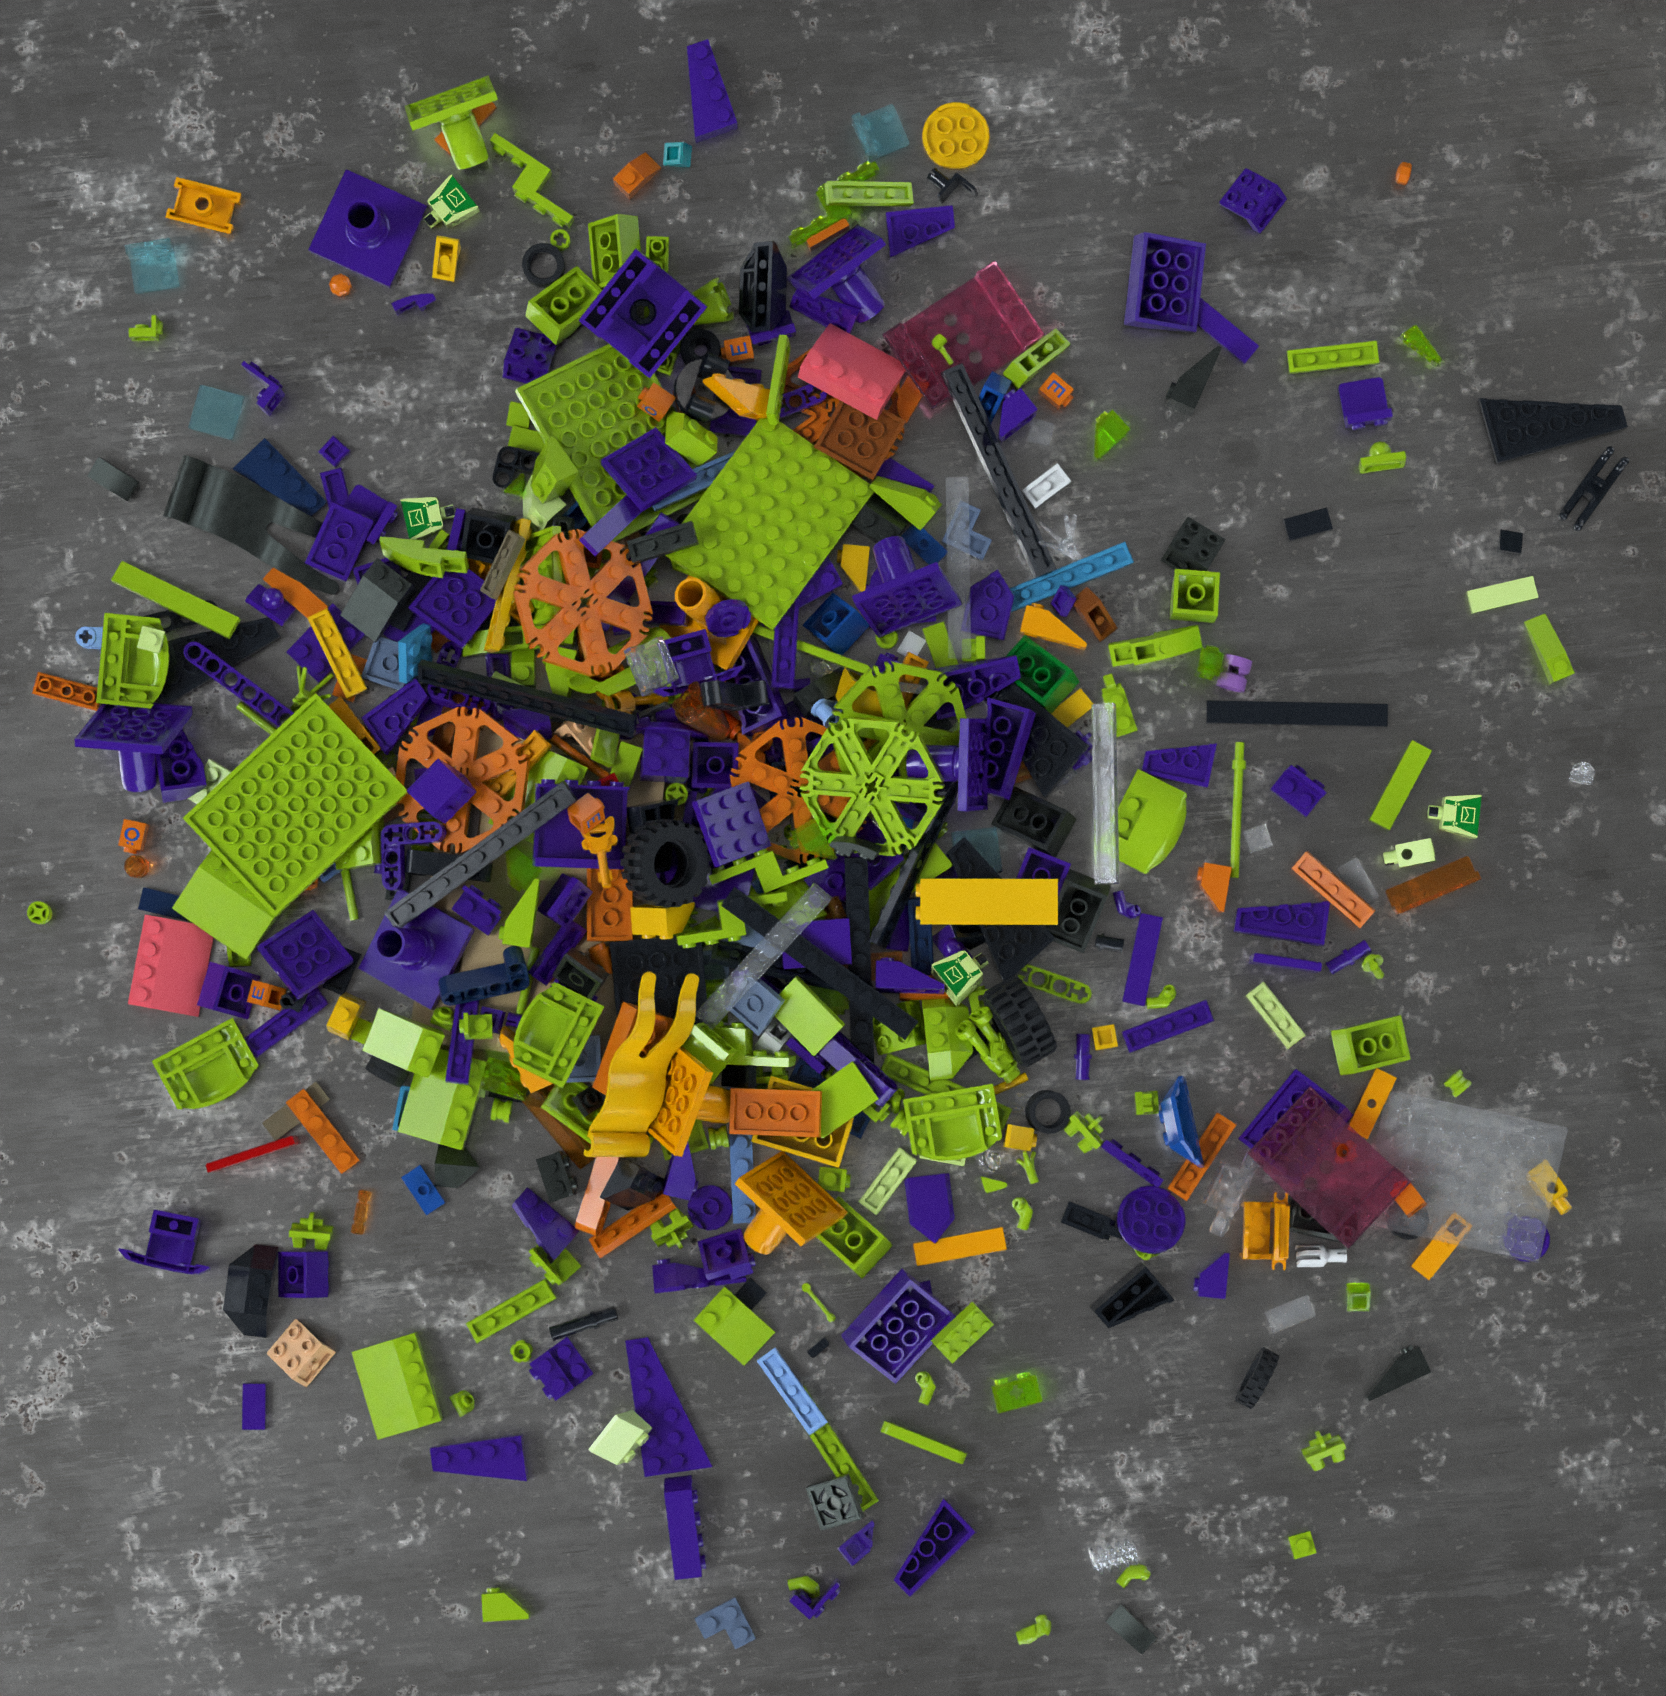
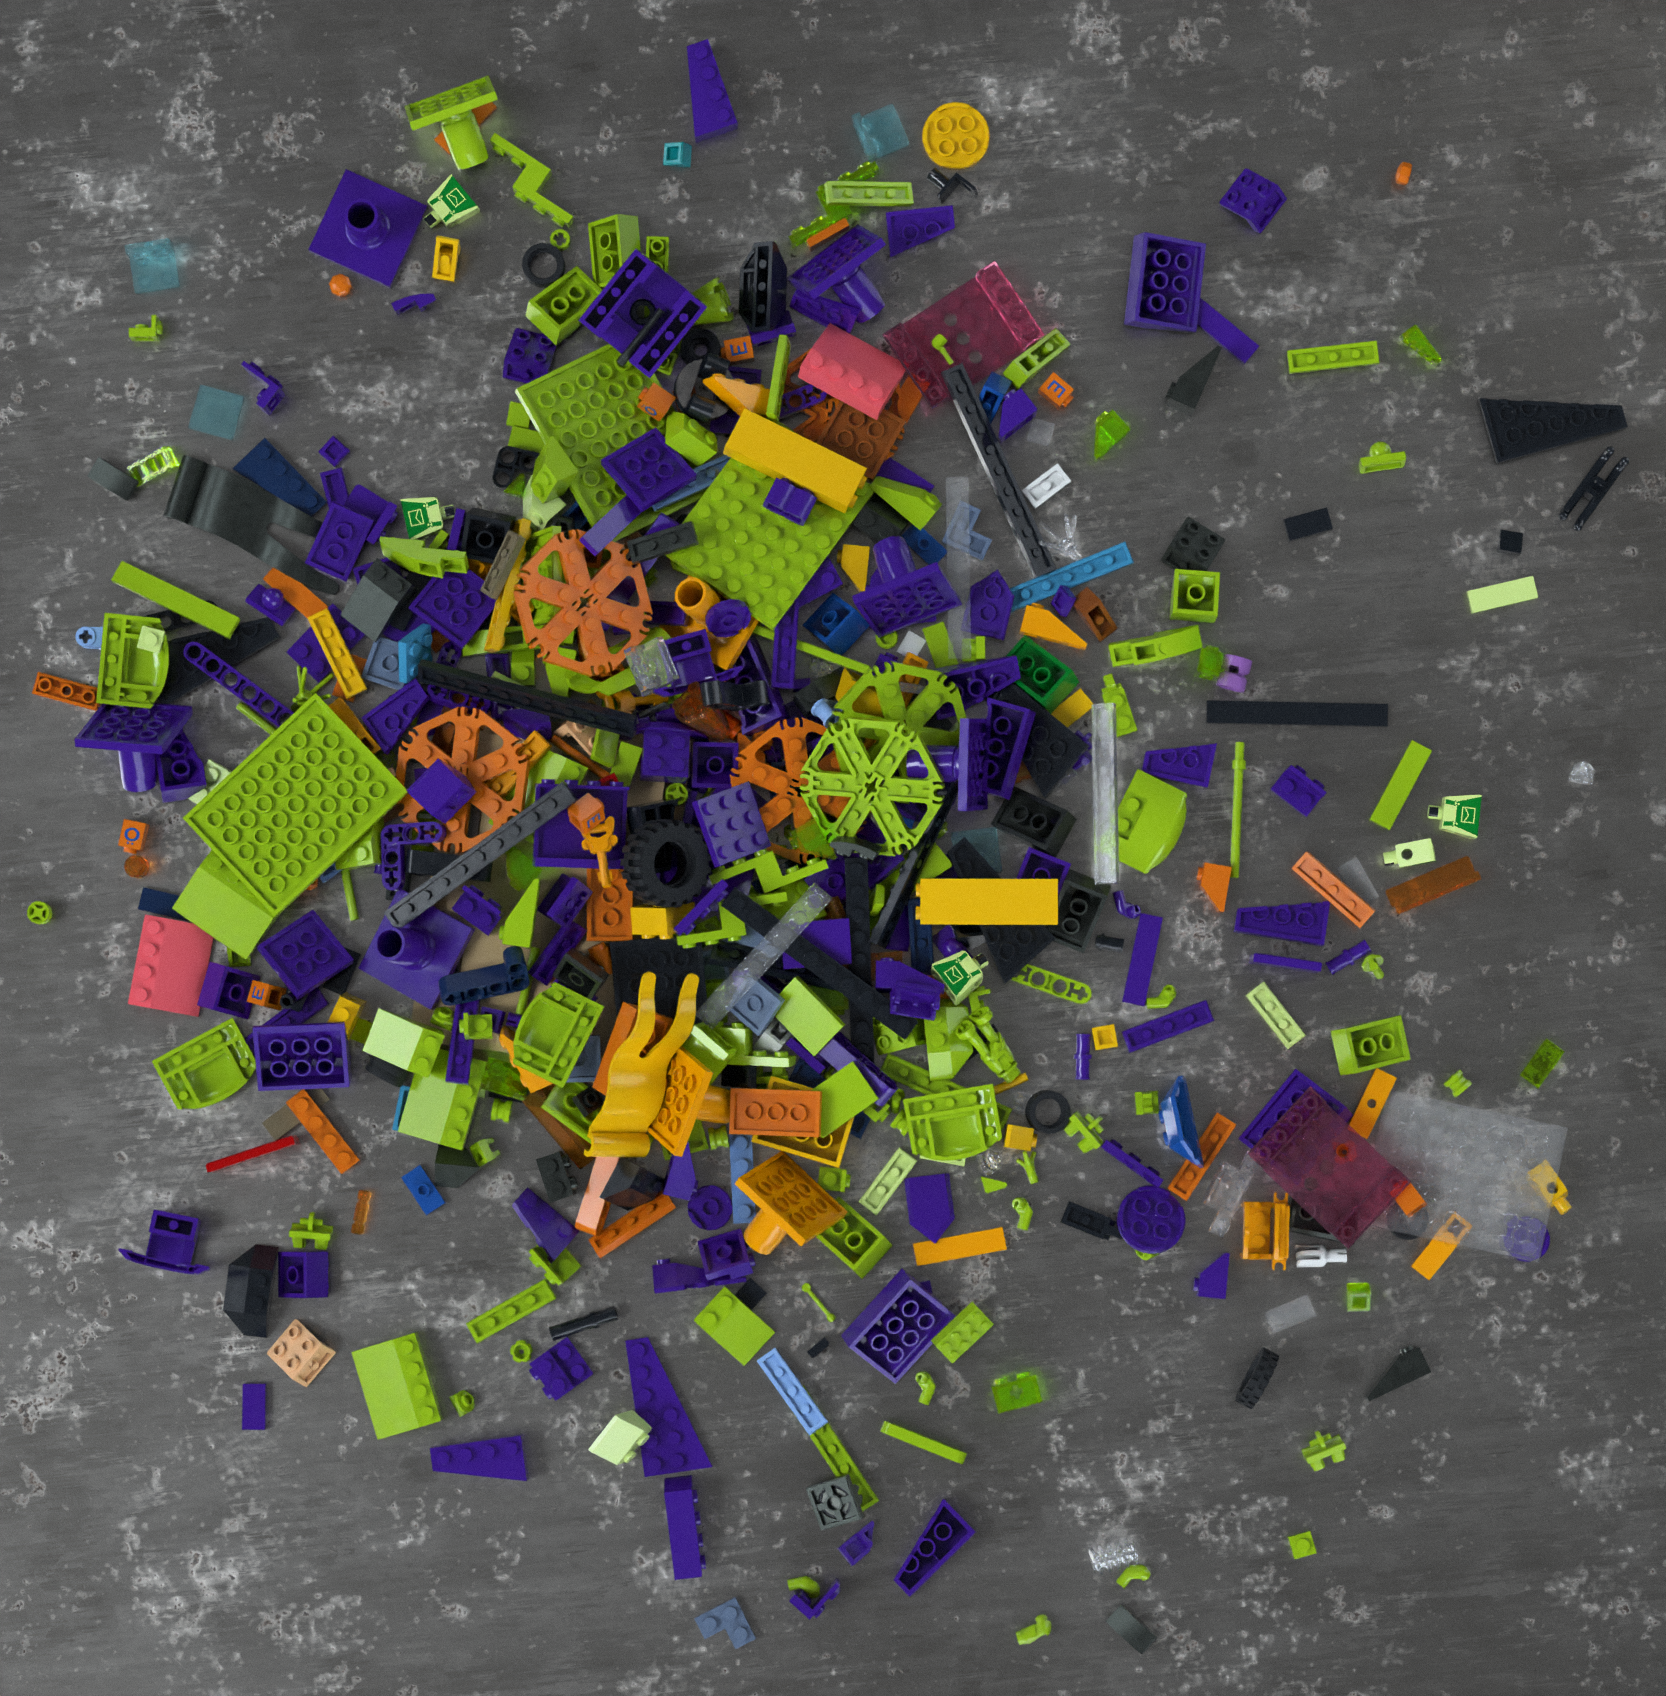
light orange piece [165,177,242,234] -> none
lime slope [481,1587,530,1622] -> none
orange slope [613,152,662,200] -> none
lime hips [650,1208,694,1249] -> none
black tyre [983,976,1057,1067] -> none
black wedge [1090,1262,1175,1328] -> none
clear tile [1243,824,1273,853] -> none
dark purple bracket [1338,377,1393,430] -> none
lime slope [1524,613,1575,685] -> none
none -> clear neon green slope [127,446,179,487]
none -> dark purple slope [252,1022,352,1091]
none -> lime tile [469,1138,500,1167]
none -> pearl dark grey bar [617,308,665,366]
none -> dark purple wing [673,879,729,936]
none -> yellow brick [723,408,868,514]
none -> dark purple brick [763,478,817,526]
none -> lime tile [869,884,885,917]
none -> dark purple hinge [890,981,941,1021]
none -> clear neon green tile [1519,1038,1565,1089]

